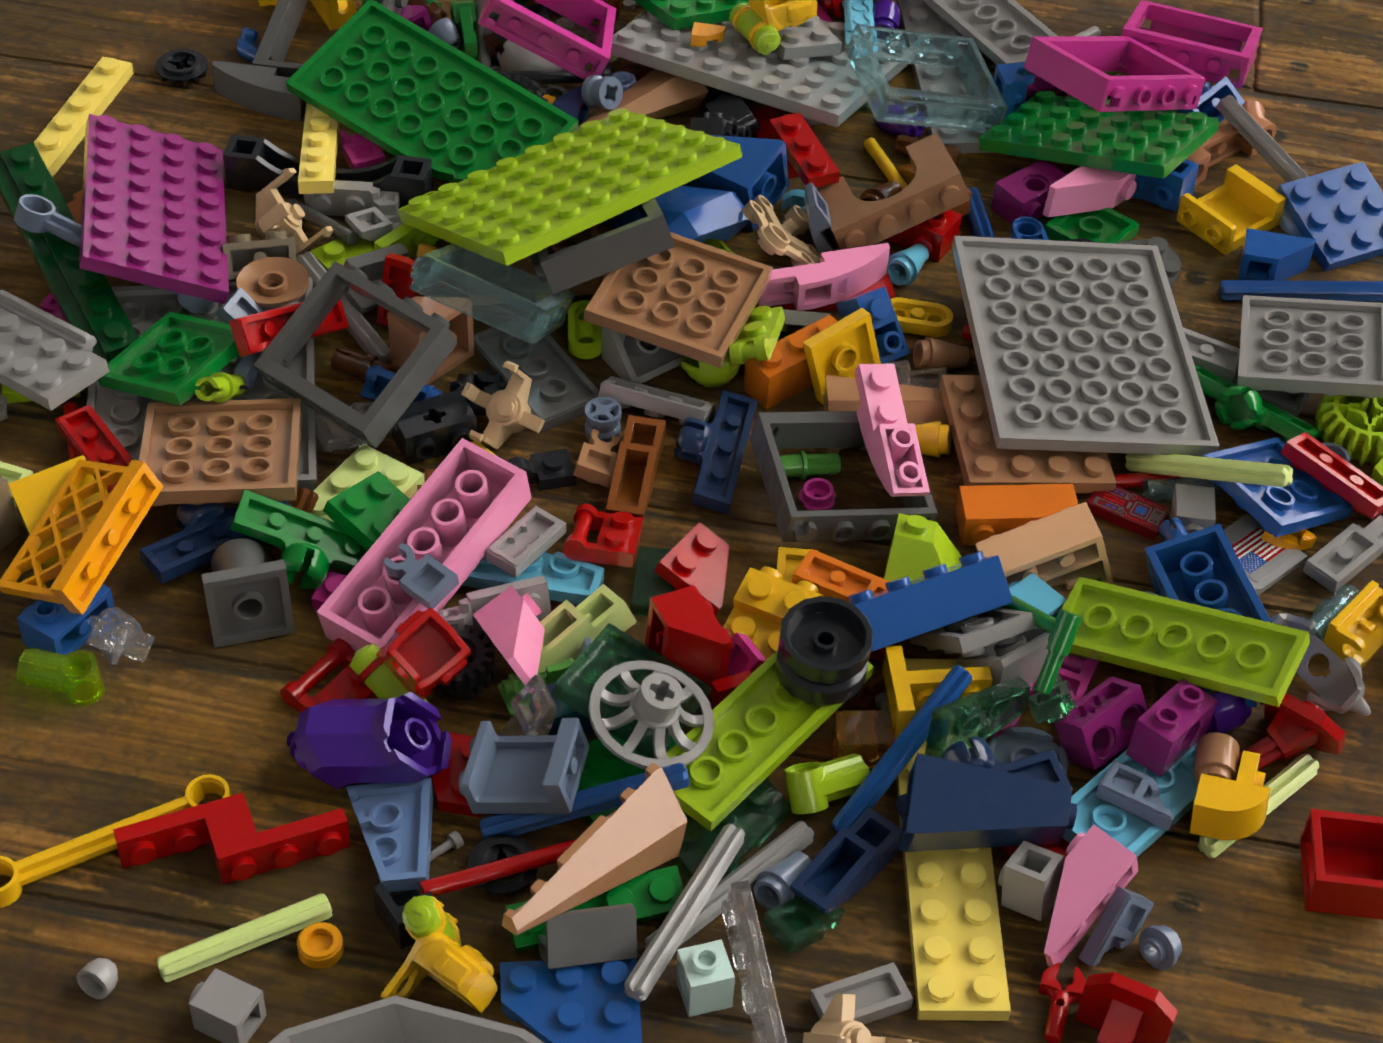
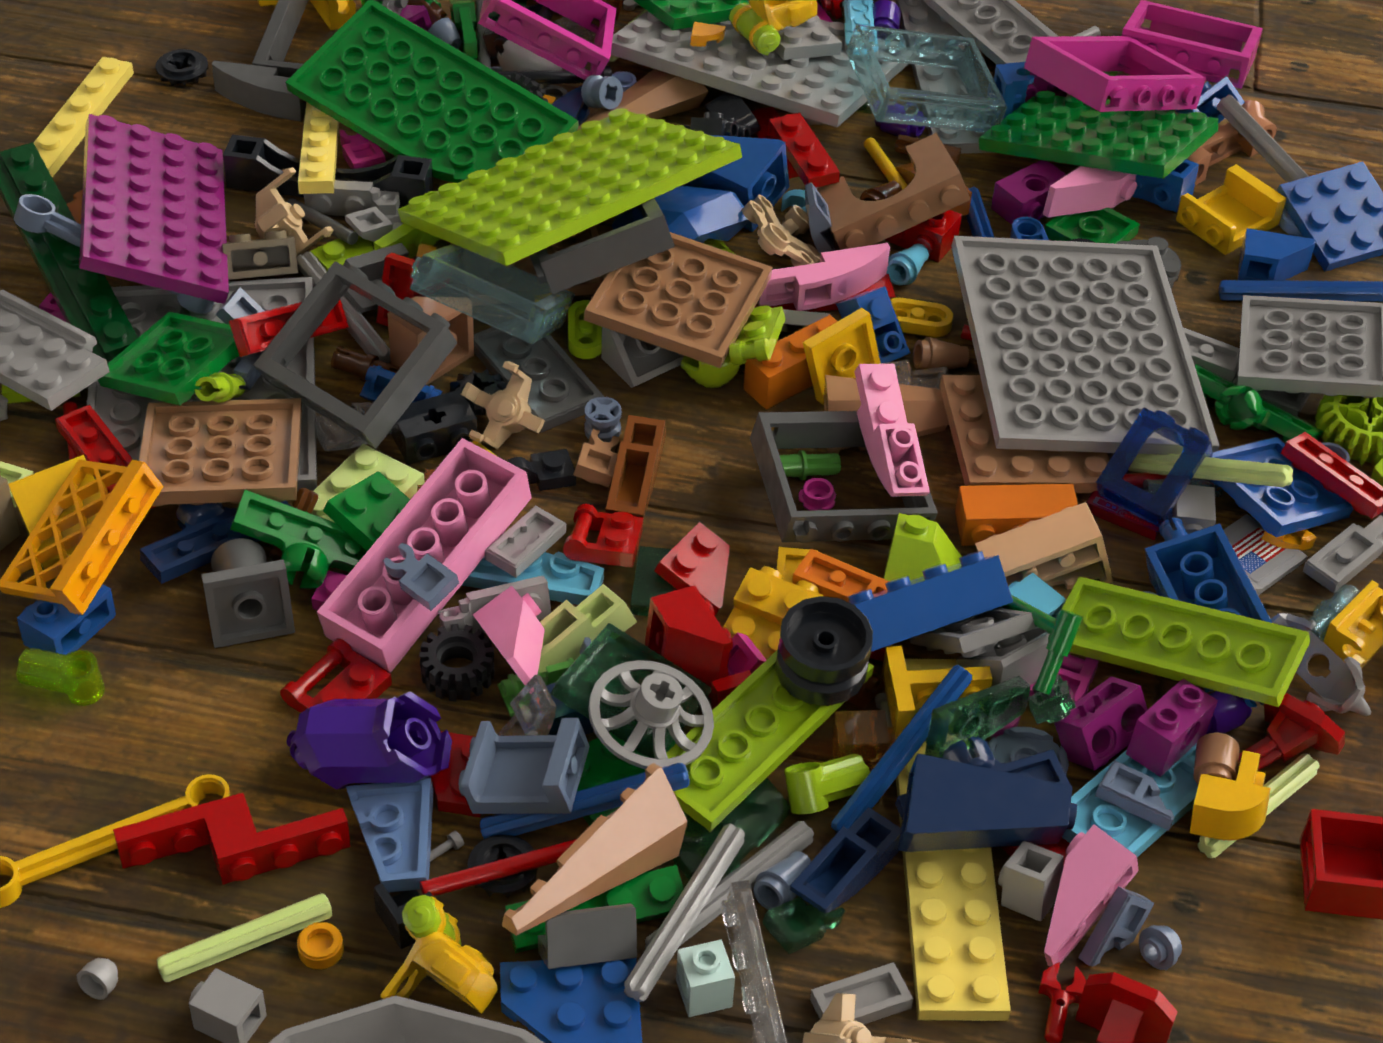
clear piece [86,607,155,665] -> none
blue arm [236,27,259,63] -> none
medium nougat dish [236,257,309,307] -> none
red piece [349,607,471,704] -> none
light grey plate [598,376,716,424] -> none
dark blue plate [674,390,758,514] -> none
yellow cone [915,421,951,458] -> none
none -> clear blue panel [1096,407,1213,527]

